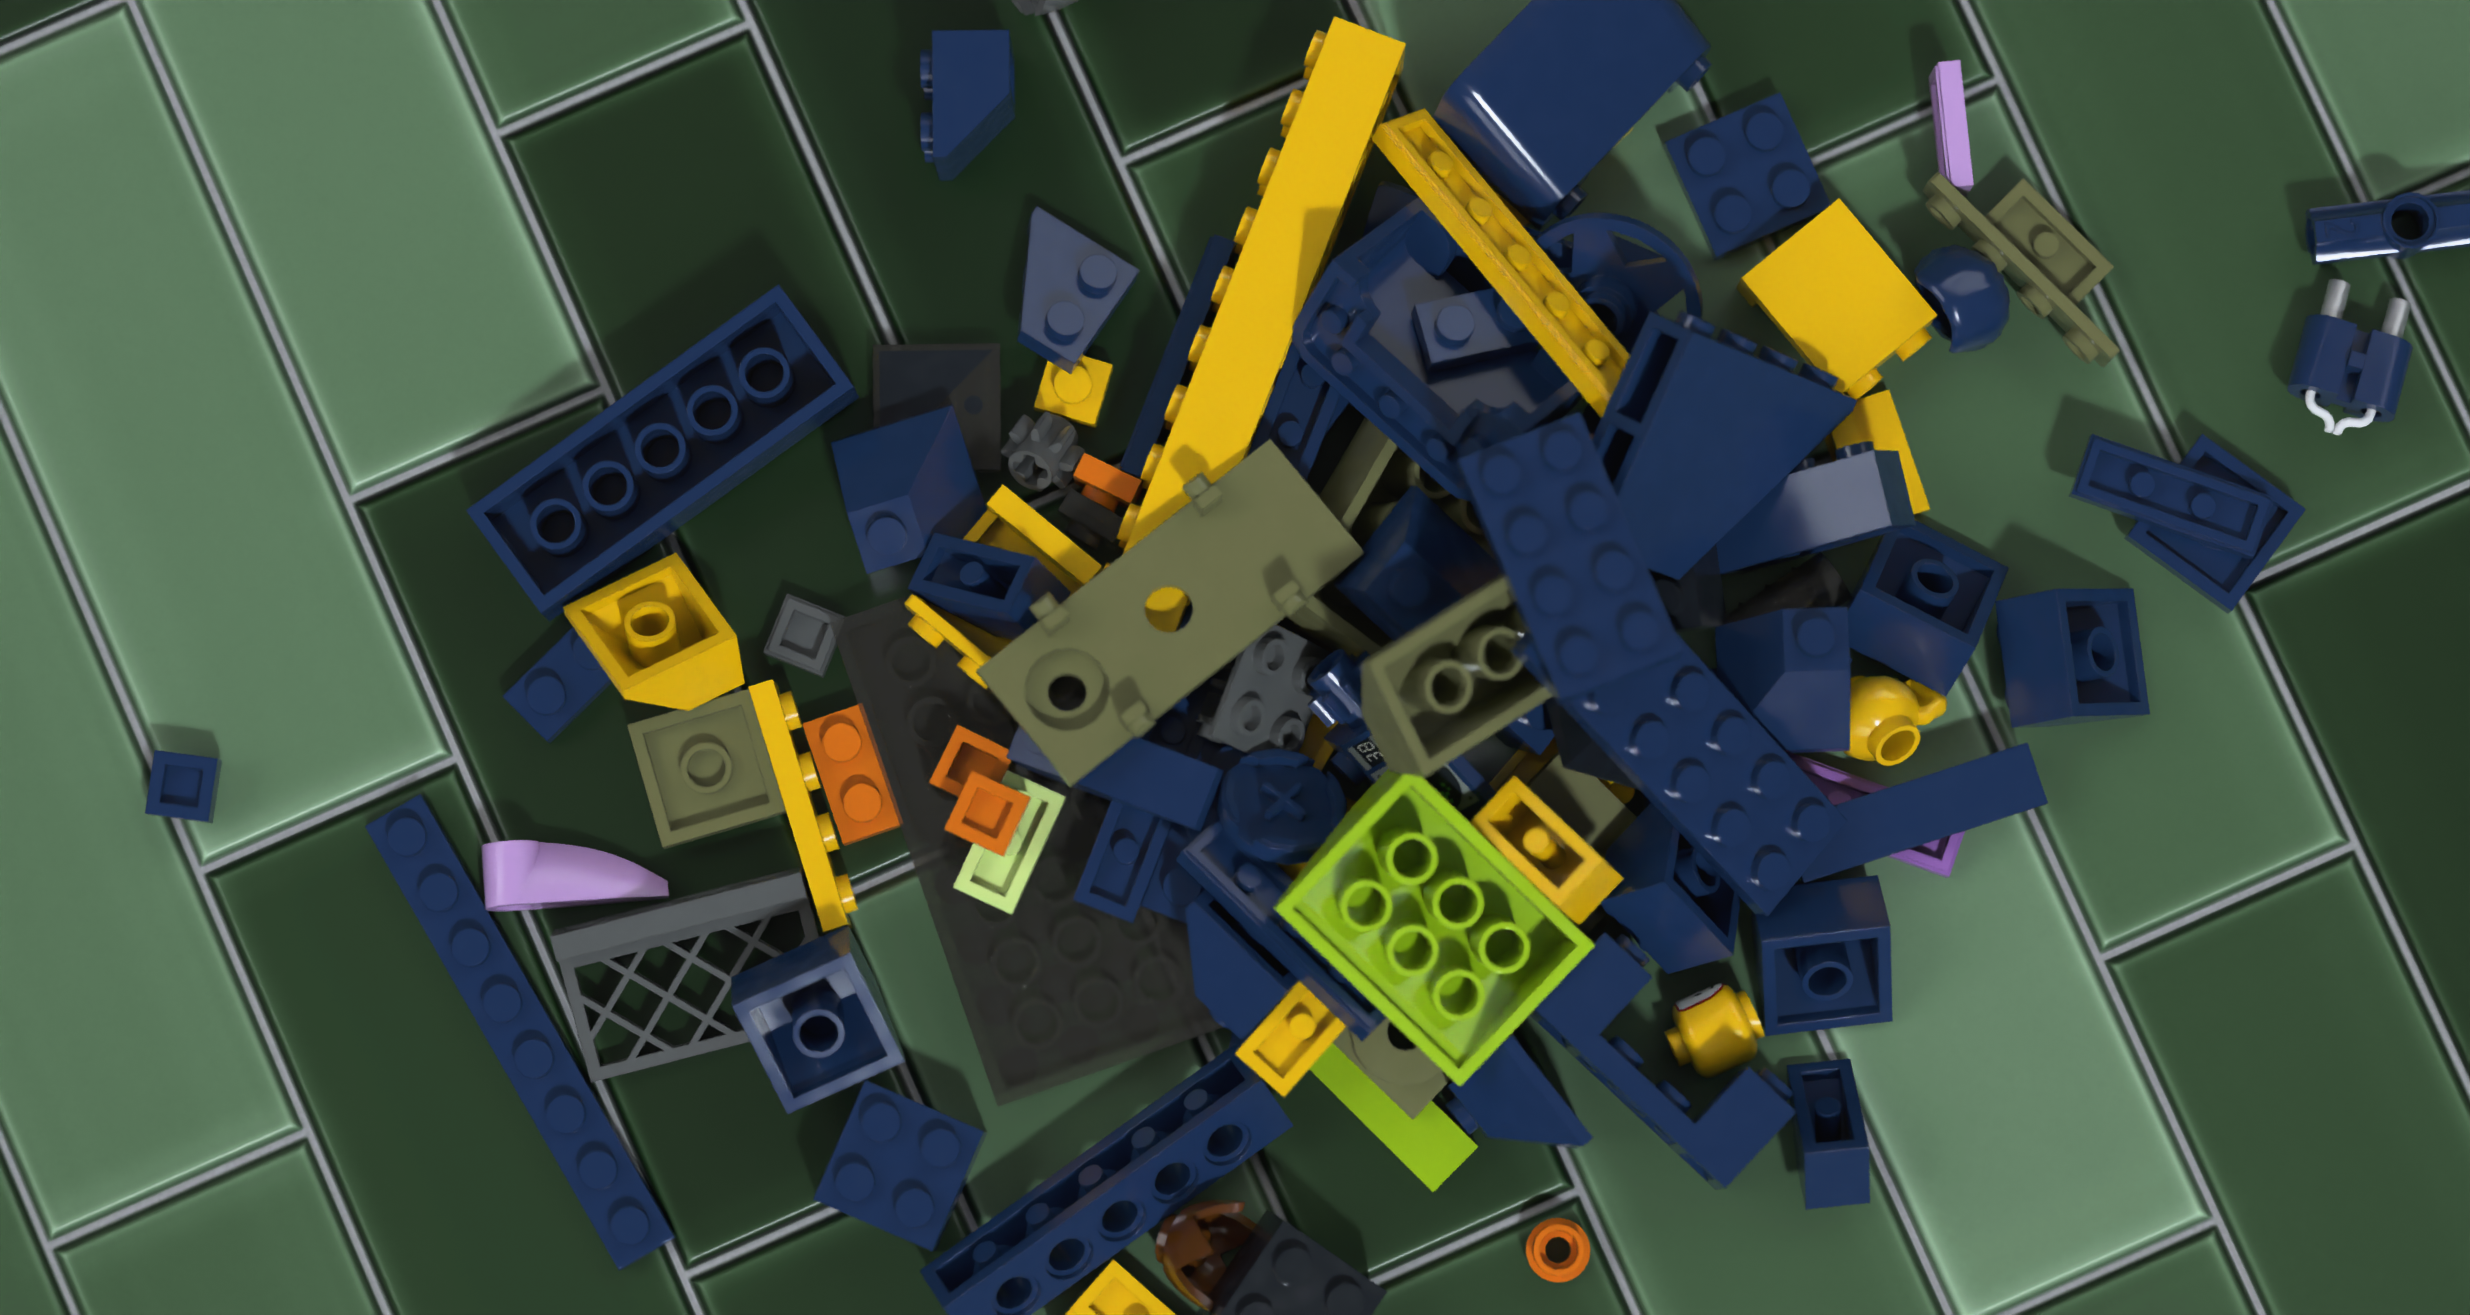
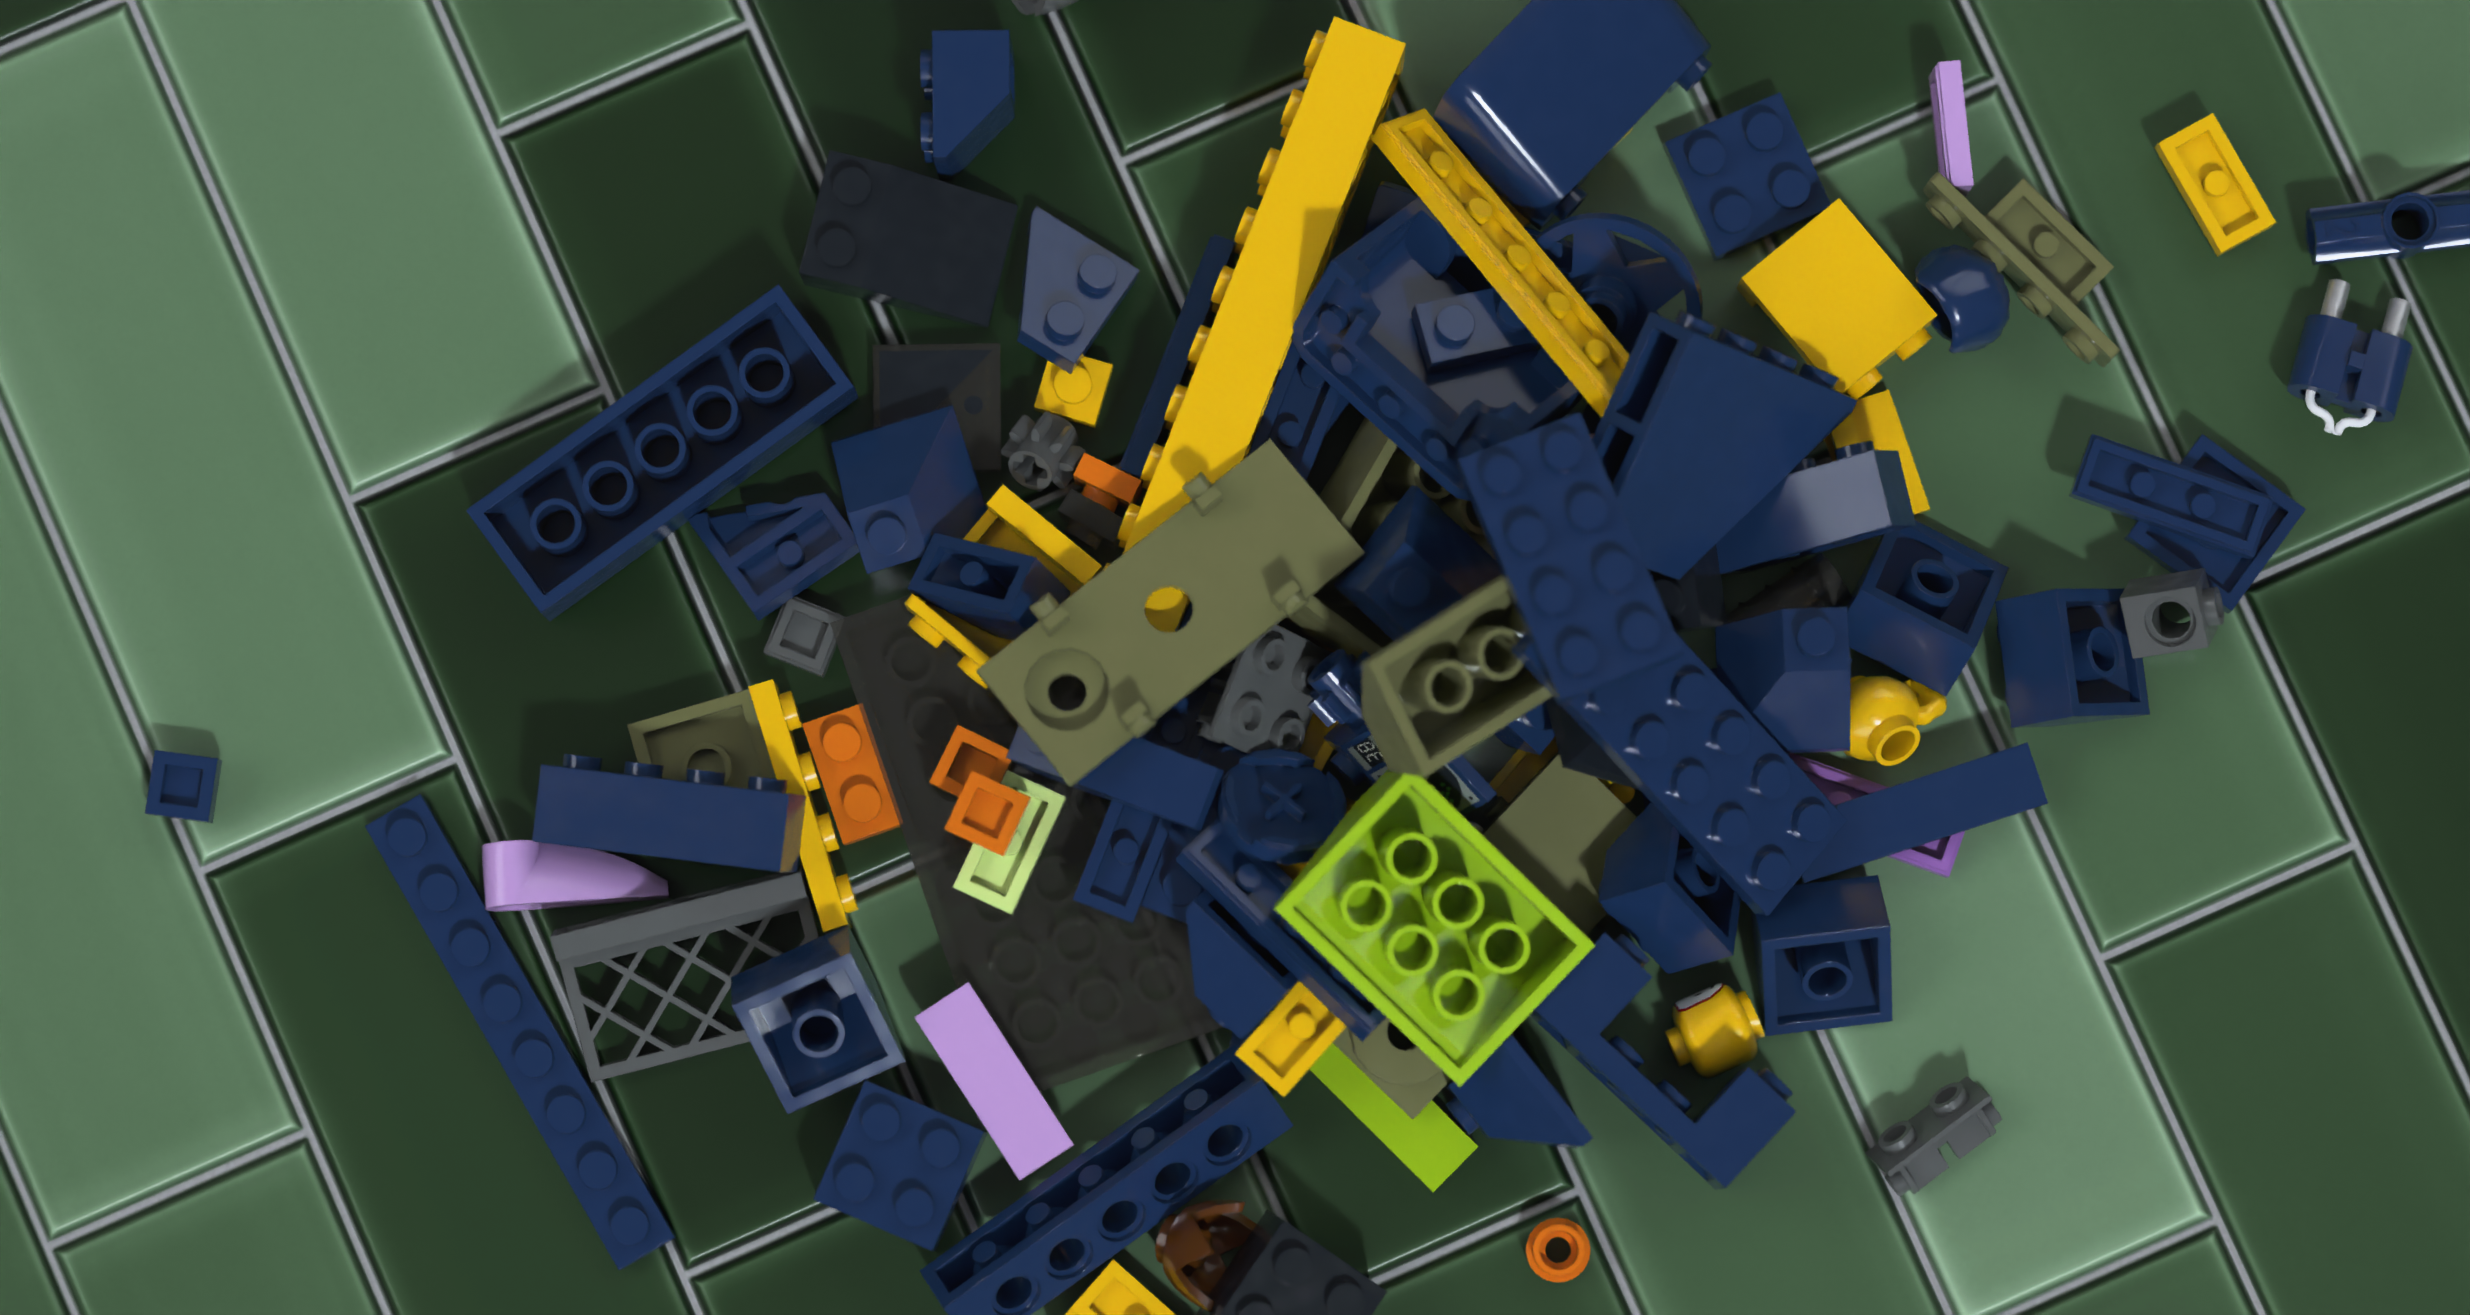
dark blue plate [502,627,612,743] -> none
yellow slope [563,553,745,711] -> none
yellow brick [1469,775,1624,925] -> none
dark blue slope [1787,1059,1870,1209] -> none
none -> dark blue brick [532,754,806,872]
none -> dark blue wing [688,493,859,621]
none -> black slope [799,150,1019,329]
none -> lavender tile [914,982,1074,1180]
none -> dark grey hinge [1865,1077,2003,1197]
none -> dark grey brick [2120,568,2224,659]
none -> yellow plate [2154,113,2276,257]

